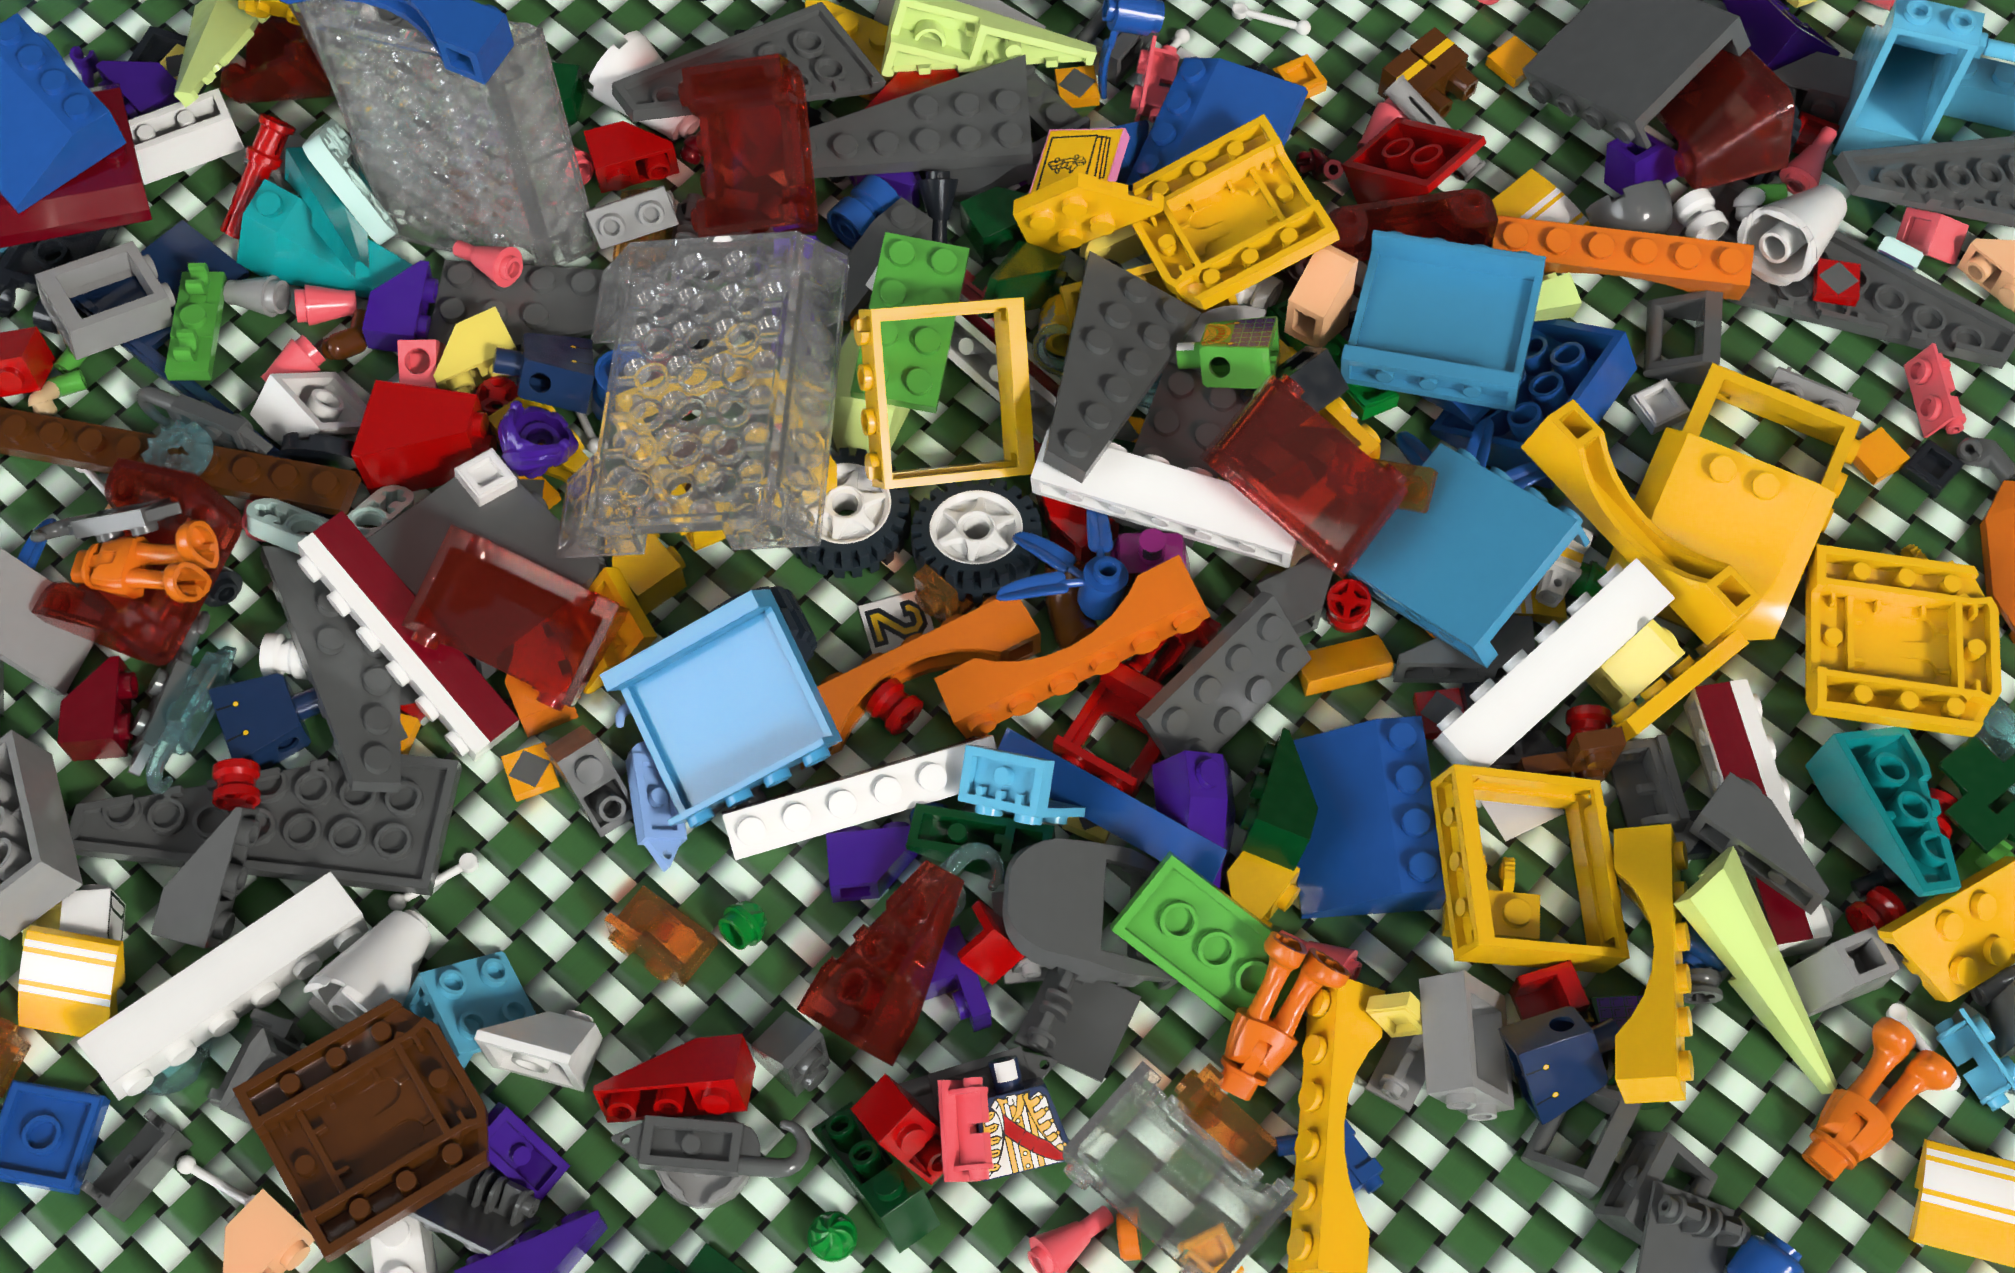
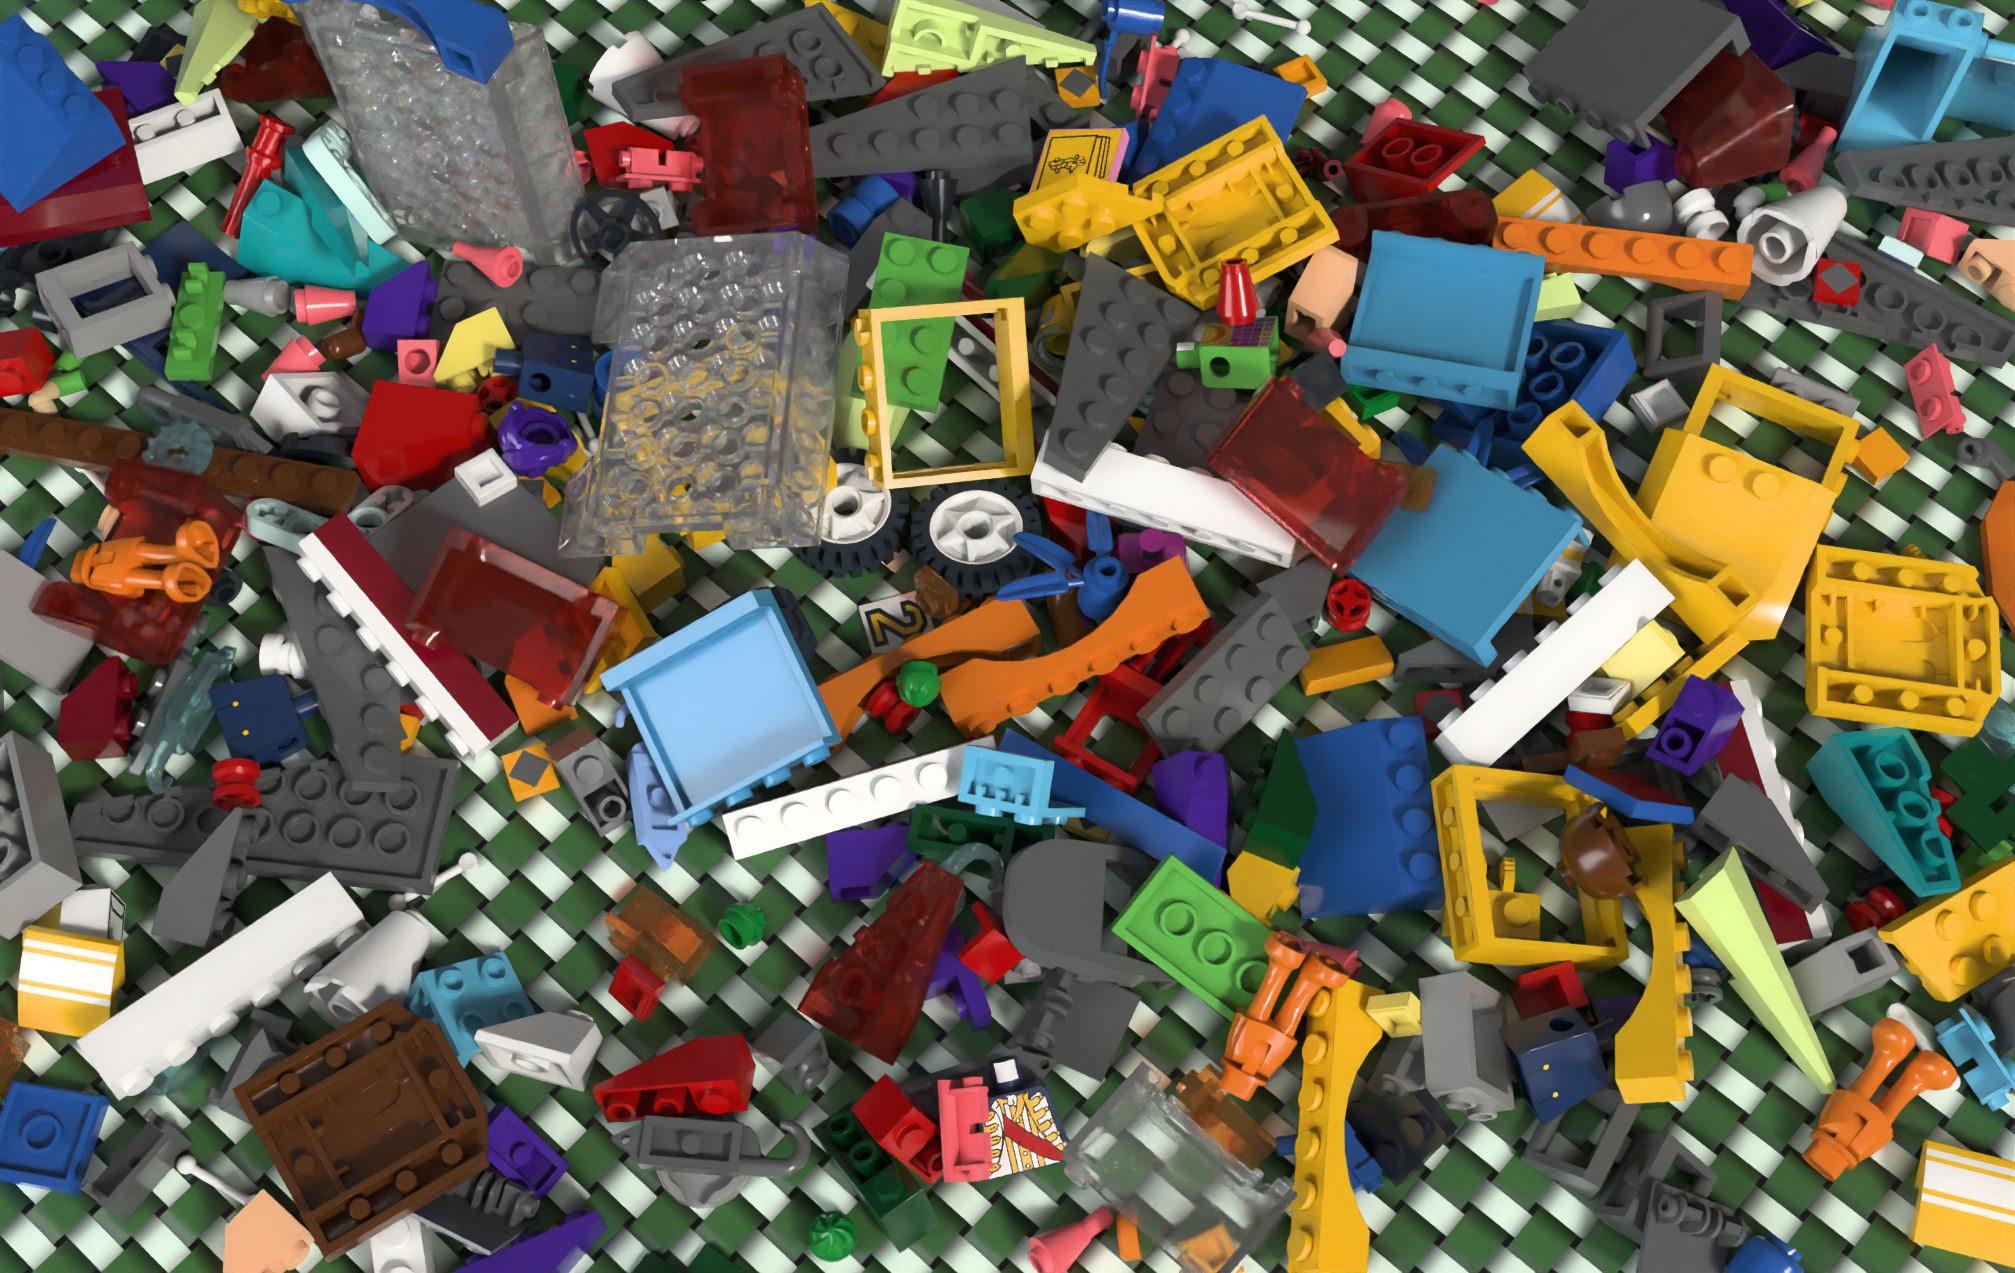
dark grey plate [30,497,183,543] -> none
dark purple piece [69,46,99,88] -> none
reddish brown hips [1377,27,1479,119] -> none
light grey pin [1383,74,1486,182] -> none
light orange tile [1485,35,1537,88] -> none
black tile [1899,438,1965,499] -> none
none -> black wheel [570,188,664,279]
none -> red tile [608,953,666,1022]
none -> coral hinge [616,147,706,194]
none -> green plate [896,661,942,708]
none -> red cone [1216,257,1260,326]
none -> coral cone [1303,328,1347,366]
none -> black wing [1345,1088,1459,1187]
none -> reddish brown cylinder [1556,801,1649,900]
none -> blue tile [1563,764,1699,825]
none -> white tile [1568,677,1632,715]
none -> dark purple slope [1645,674,1745,777]

